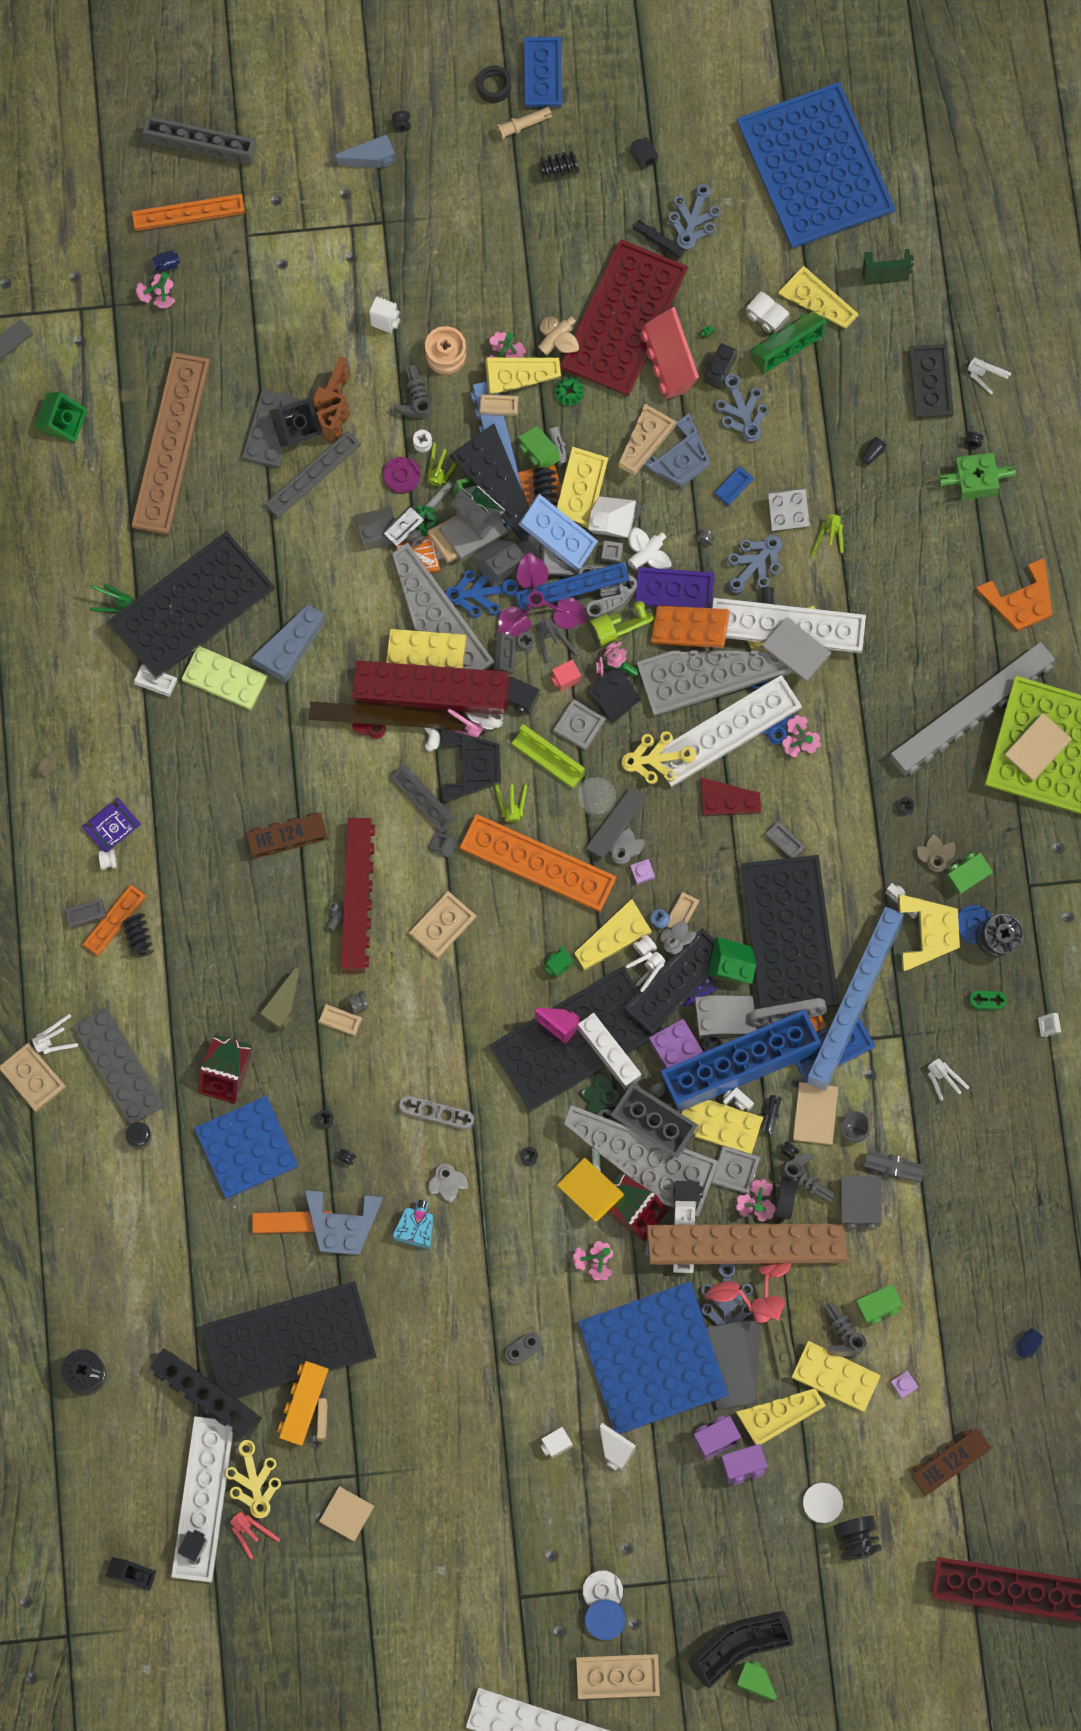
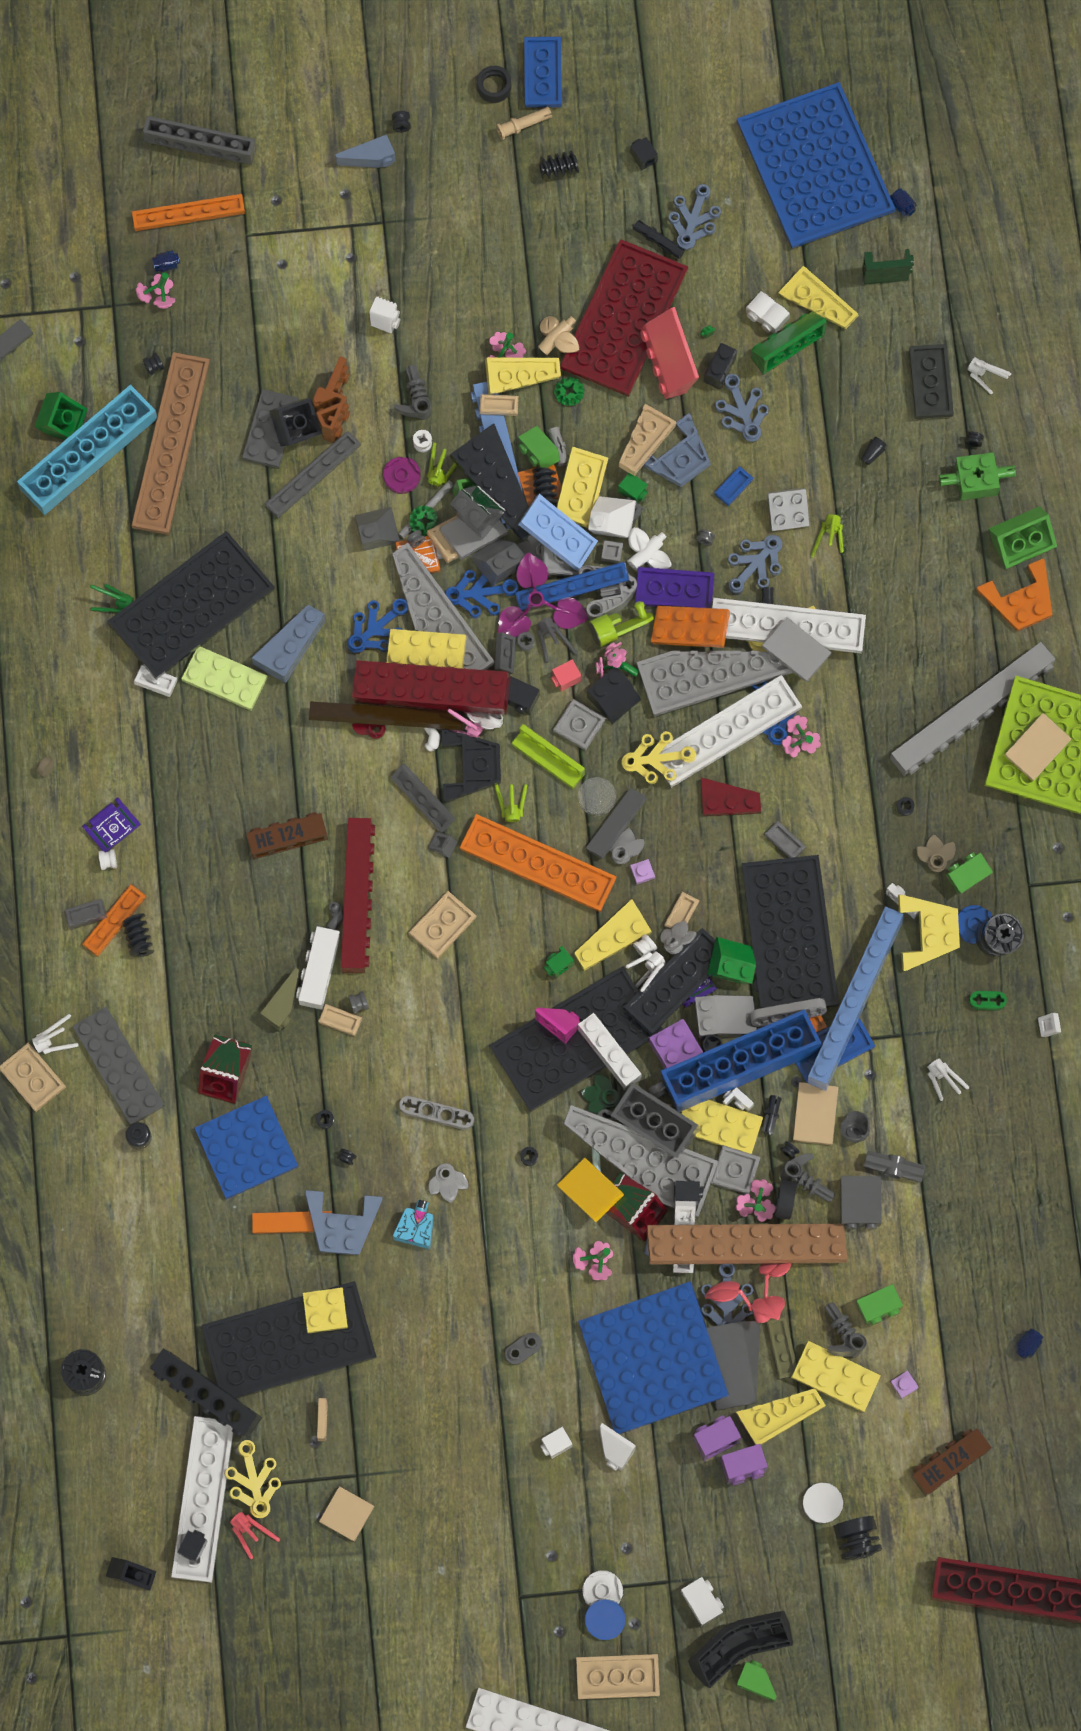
light orange brick [277,1361,329,1446] -> none
plate [383,505,424,546] -> none
light nougat wheel [425,326,466,374] -> none
medium blue bush [651,909,670,929] -> none
none -> medium azure brick [17,385,157,515]
none -> black wheel [142,352,165,376]
none -> white brick [296,926,340,1010]
none -> light yellow plate [303,1288,348,1333]
none -> blue plant [347,599,408,653]
none -> green brick [618,473,648,504]
none -> white brick [681,1577,724,1627]
none -> clear blue brick [890,188,917,216]
none -> bright green slope [988,506,1057,569]

